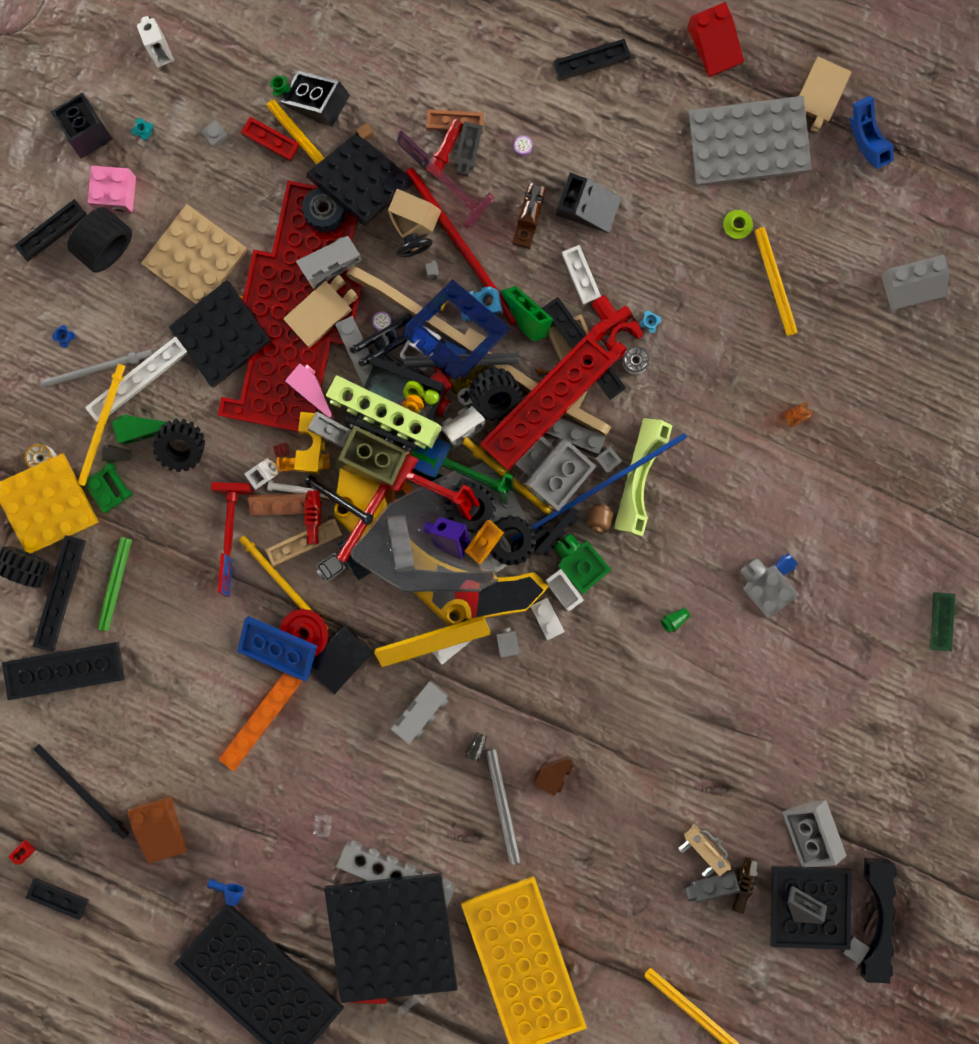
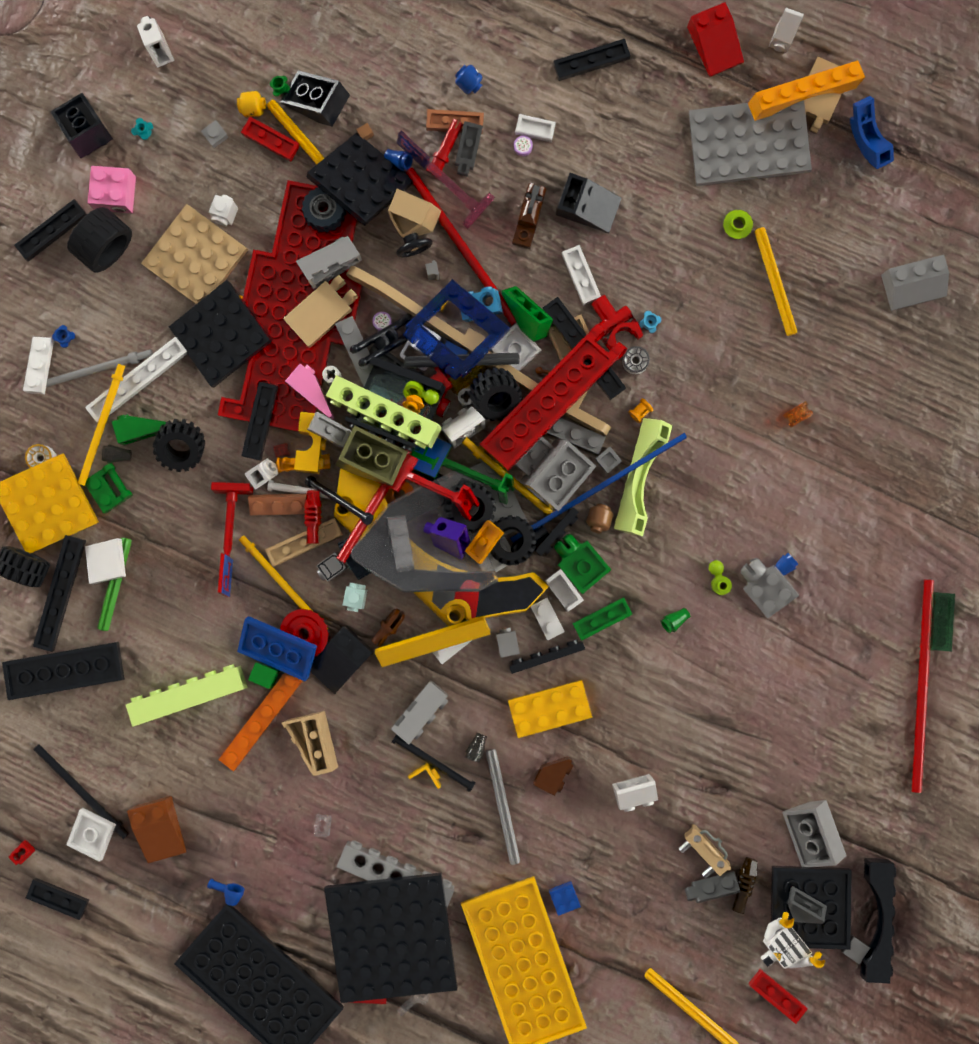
none -> white plate [23,337,54,395]
none -> white tile [66,808,116,861]
none -> white tile [85,538,126,584]
none -> yellowish green brick [126,664,248,727]
none -> white brick [209,195,238,227]
none -> yellow head [237,91,266,118]
none -> black tile [241,382,279,461]
none -> green panel [248,662,280,689]
none -> tan wedge [282,711,338,776]
none -> white bush [322,366,341,386]
none -> light aqua brick [343,582,368,612]
none -> reddish brown arm [371,608,405,647]
none -> blue cone [384,149,413,170]
none -> black bar [392,734,476,792]
none -> yellow bracket [408,763,441,789]
none -> blue head [455,65,483,94]
none -> white tile [488,322,542,371]
none -> yellow plate [508,680,592,738]
none -> black plate [509,639,585,674]
none -> white tile [515,114,556,142]
none -> blue piece [549,881,581,916]
none -> green plate [572,597,633,641]
none -> white slope [612,774,658,812]
none -> light orange bush [628,398,653,424]
none -> lime plate [708,560,732,595]
none -> light orange arch [748,60,865,121]
none -> red plate [748,968,808,1024]
none -> torso [760,912,825,969]
none -> white slope [769,8,804,53]
none -> red piece [911,579,934,793]

